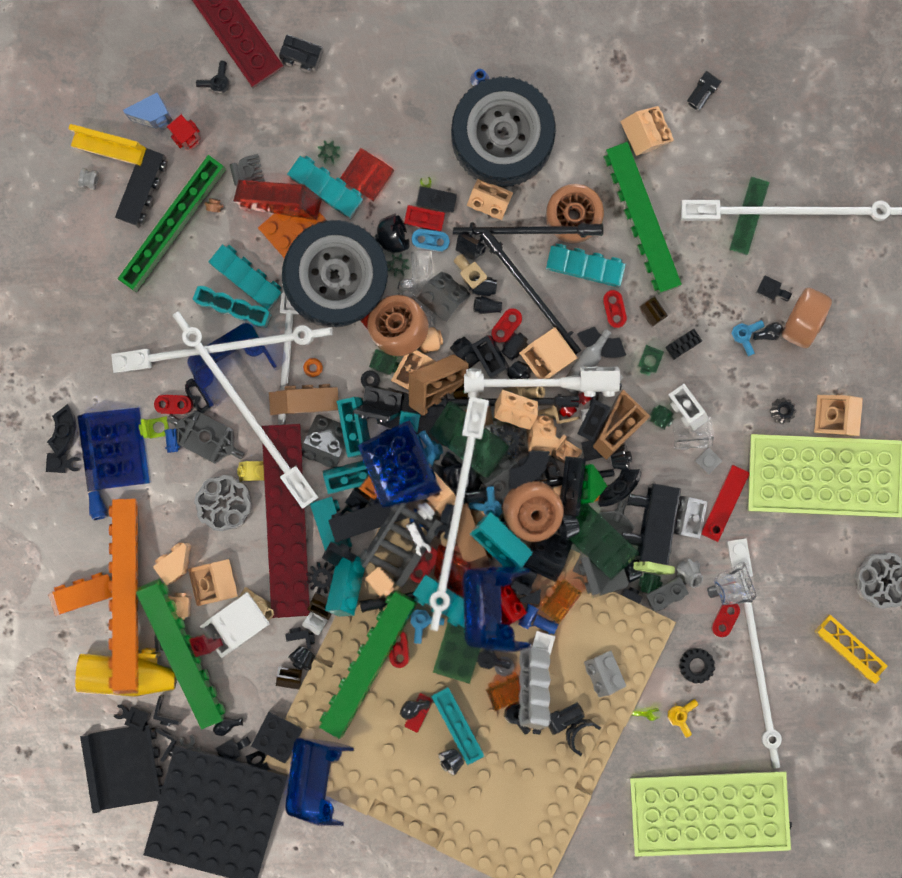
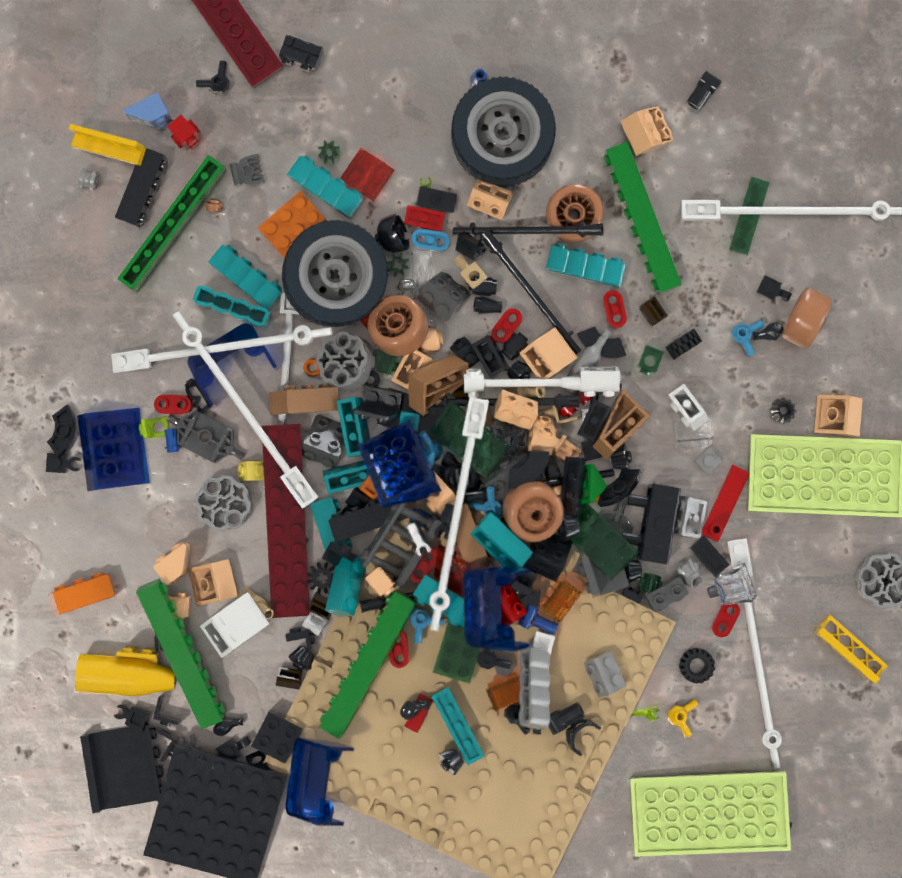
blue cone [88,491,108,520] -> none
orange brick [109,499,138,694] -> none
dark red bracket [189,634,223,657] -> none
clear red wedge [233,180,322,220] -> none
white plate [417,502,435,521] -> none
yellowish green tile [633,561,675,575] -> none
clear green gear [649,405,674,430] -> none
none -> light grey connector [316,331,375,390]
none -> black plate [689,536,730,577]

